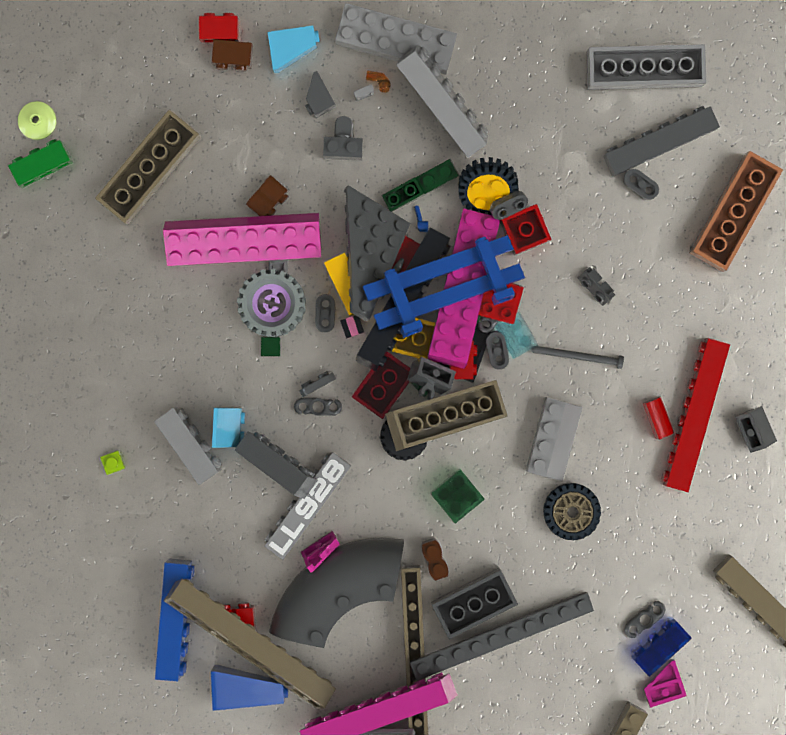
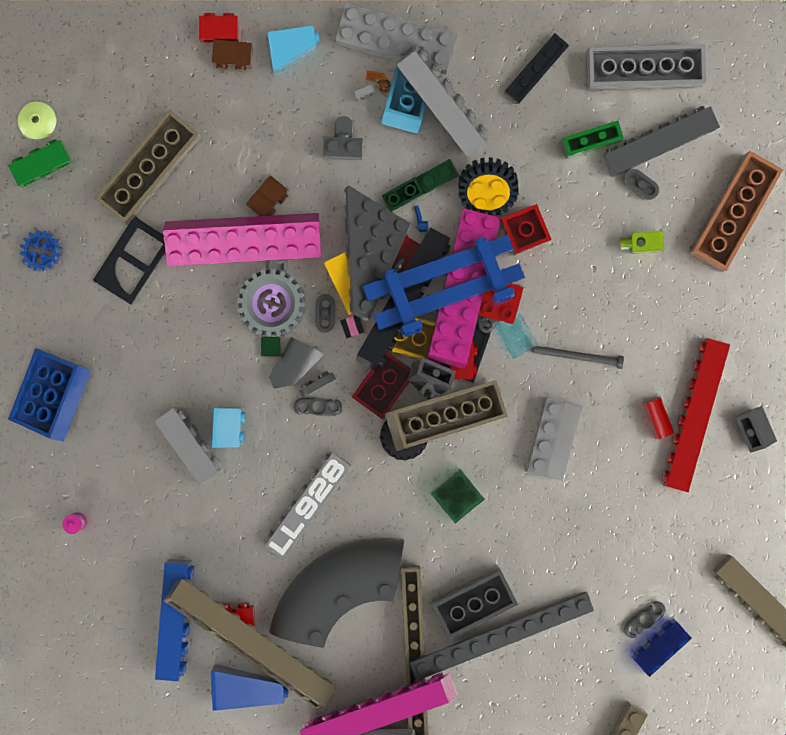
lime plate [100,450,126,475] -> none
dark grey brick [235,431,318,499] -> none
dark pink wing [301,531,340,573] -> none
dark grey slope [305,71,336,118] -> none
reddish brown brick [422,538,449,581] -> none
dark grey plate [486,331,509,369] -> none
dark grey plate [490,191,528,220] -> none
wheel [543,483,601,541] -> none
dark grey hinge [577,267,615,306] -> none
dark pink wing [644,660,687,708] -> none
none -> blue slope [8,348,92,442]
none -> blue gear [20,230,63,272]
none -> dark pink piece [62,513,87,534]
none -> black window [93,216,166,305]
none -> dark grey panel [269,337,324,389]
none -> medium azure slope [381,65,426,134]
none -> black plate [505,33,569,104]
none -> green brick [561,121,624,159]
none -> lime torso [621,231,664,254]

